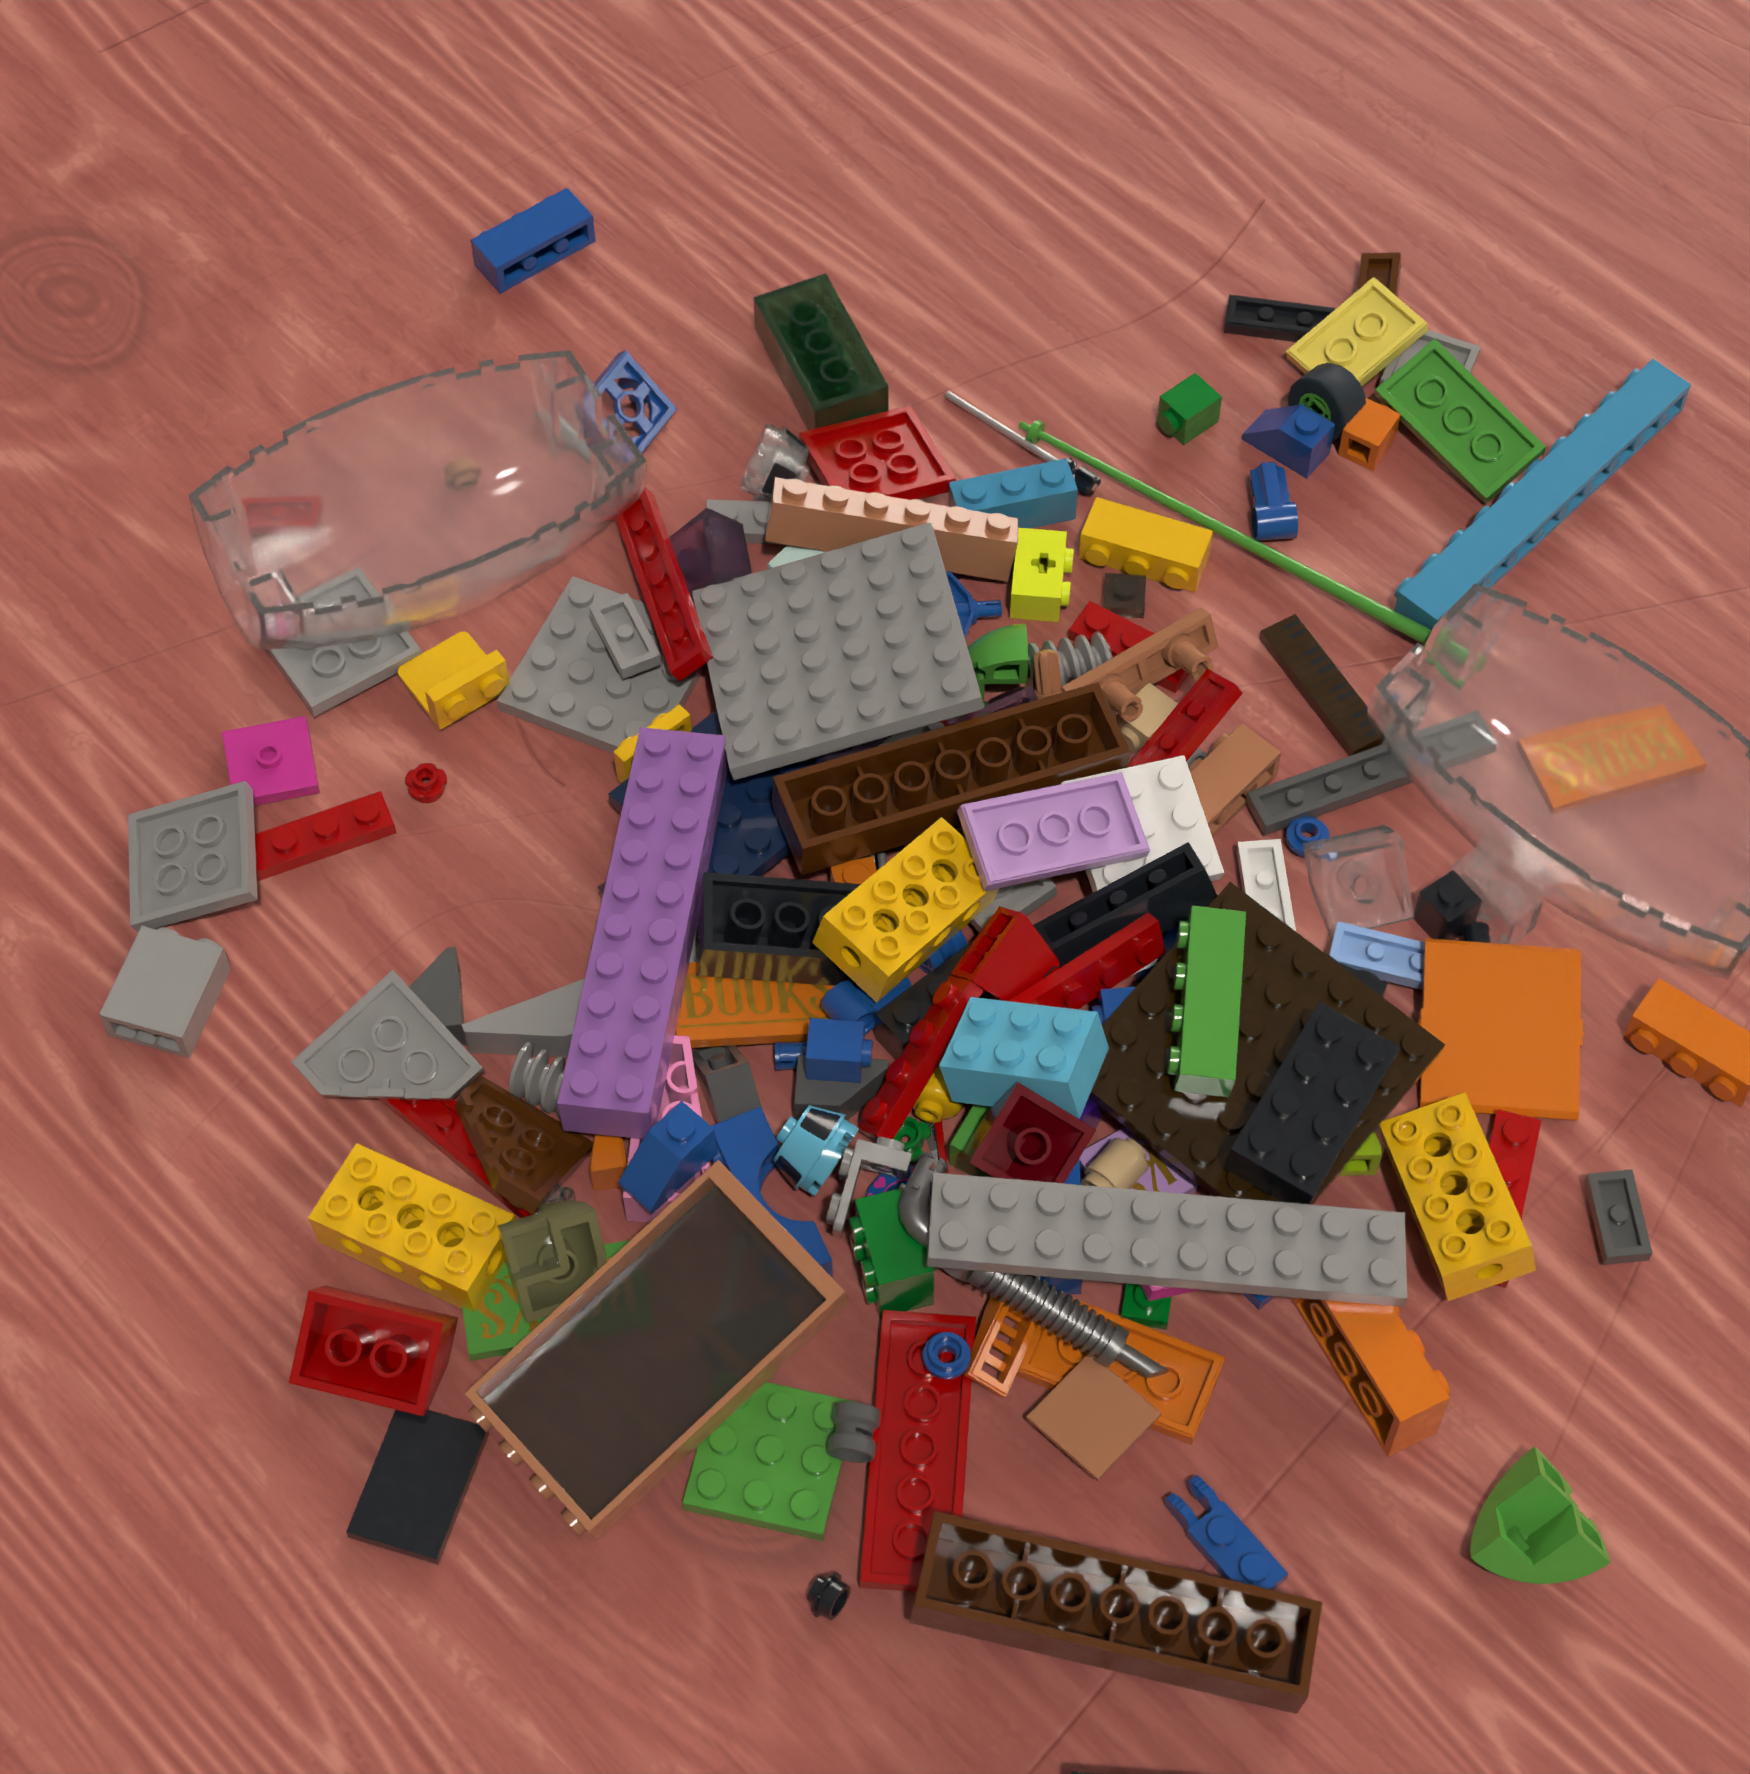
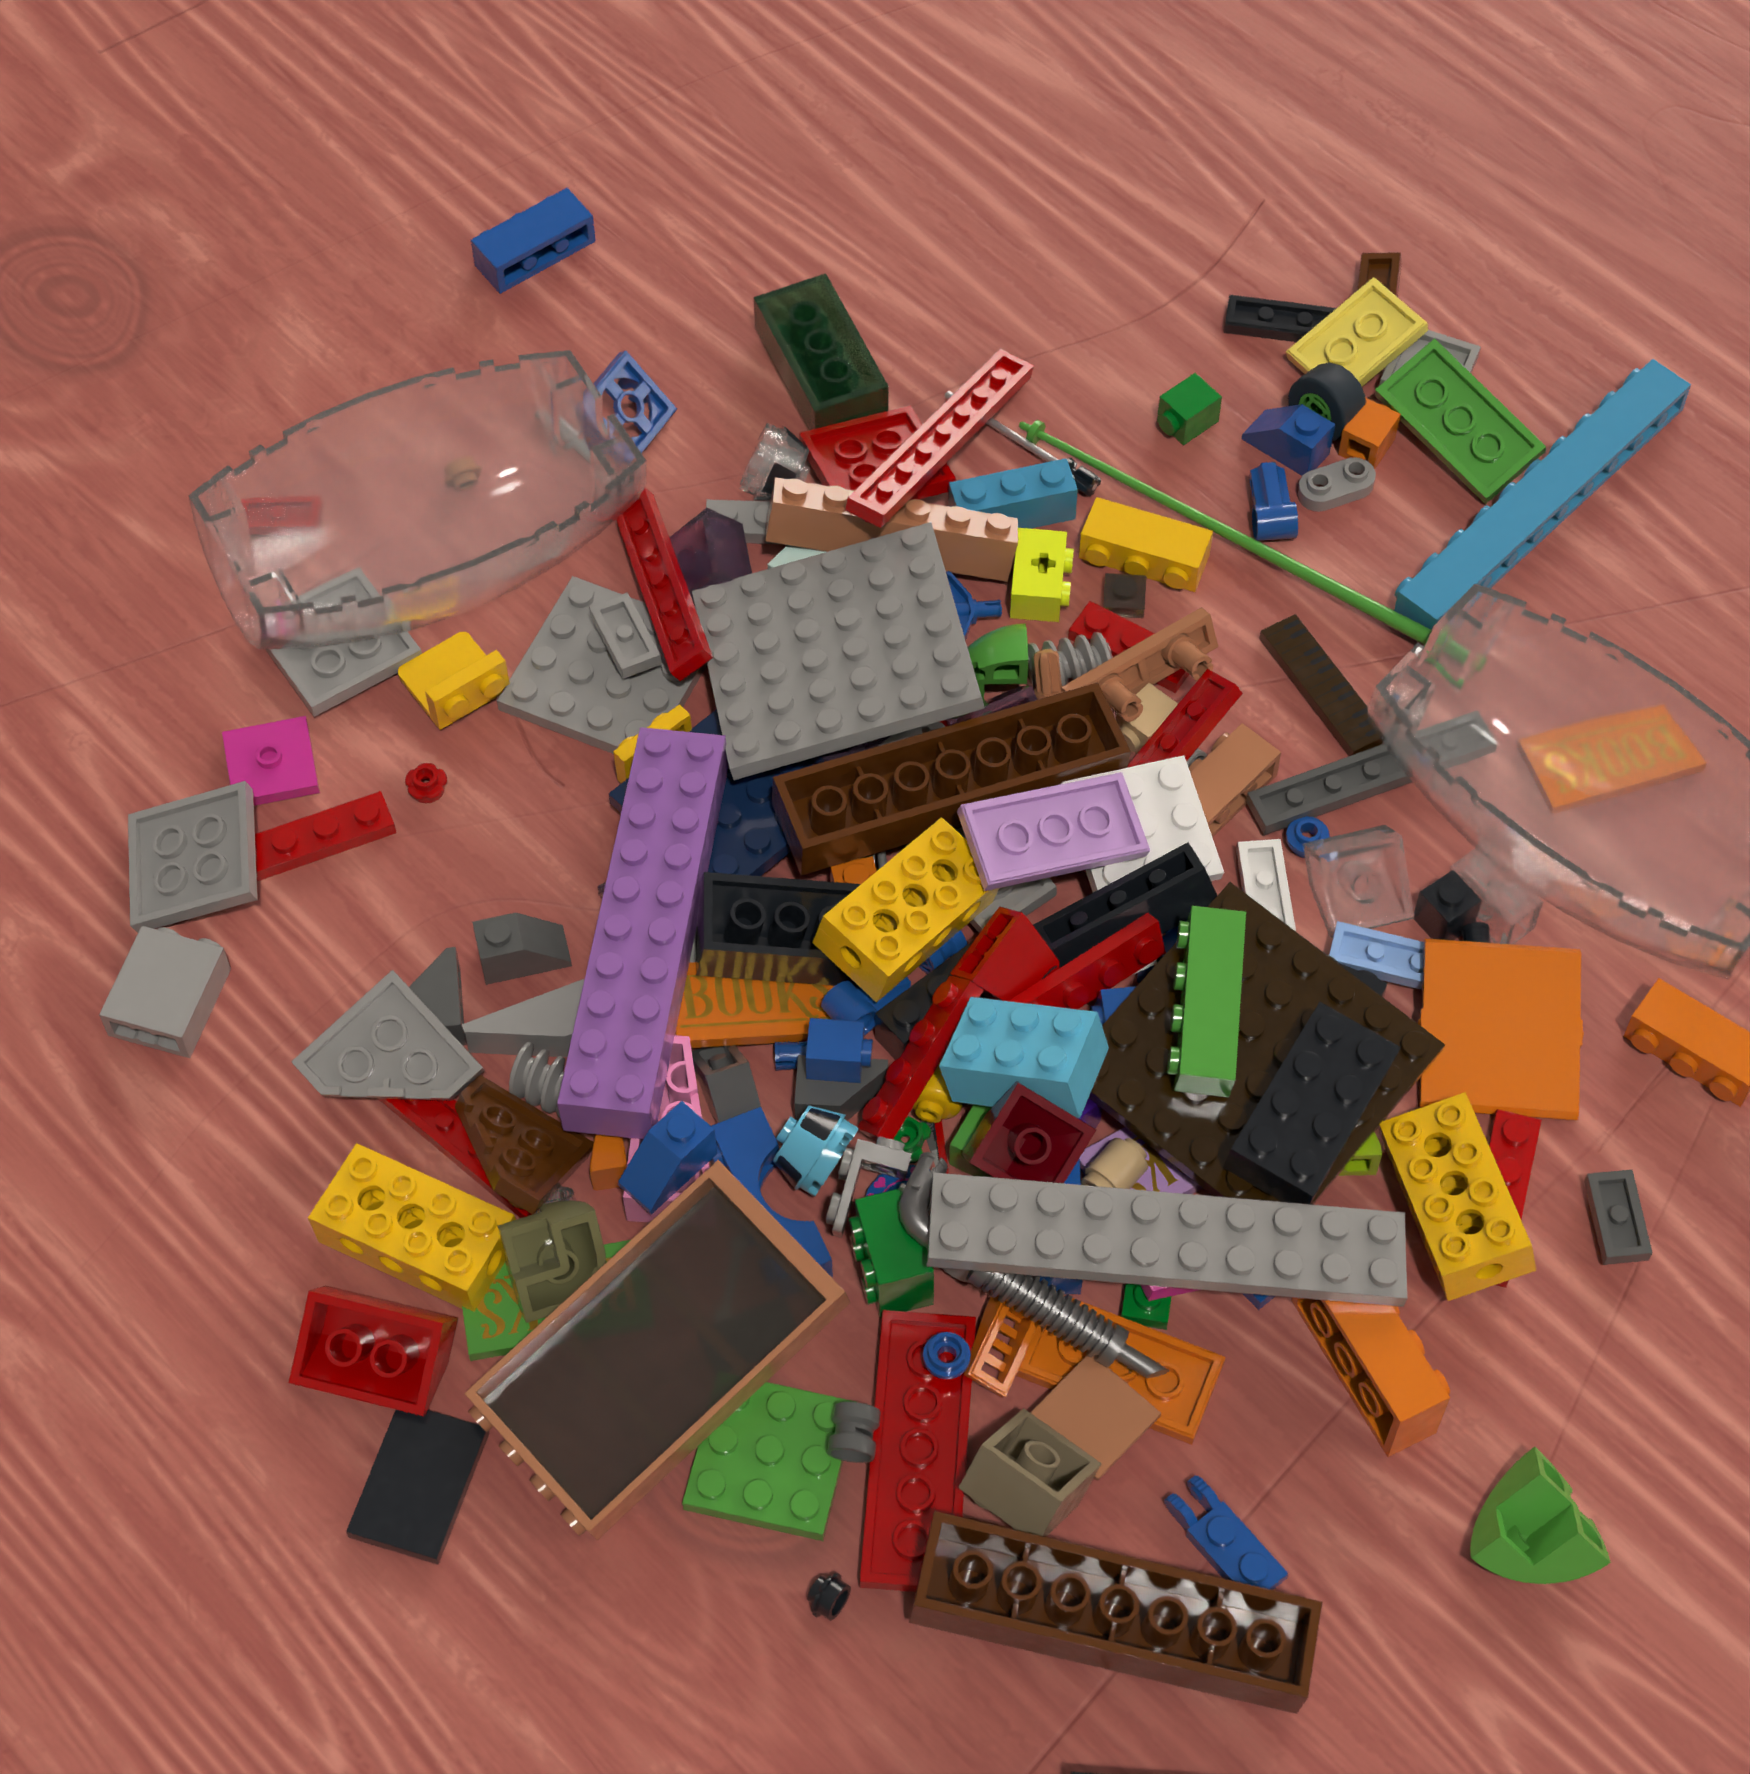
none -> dark grey slope [472,912,572,985]
none -> plate [845,349,1034,528]
none -> dark tan brick [959,1408,1102,1537]
none -> light grey plate [1297,458,1376,512]

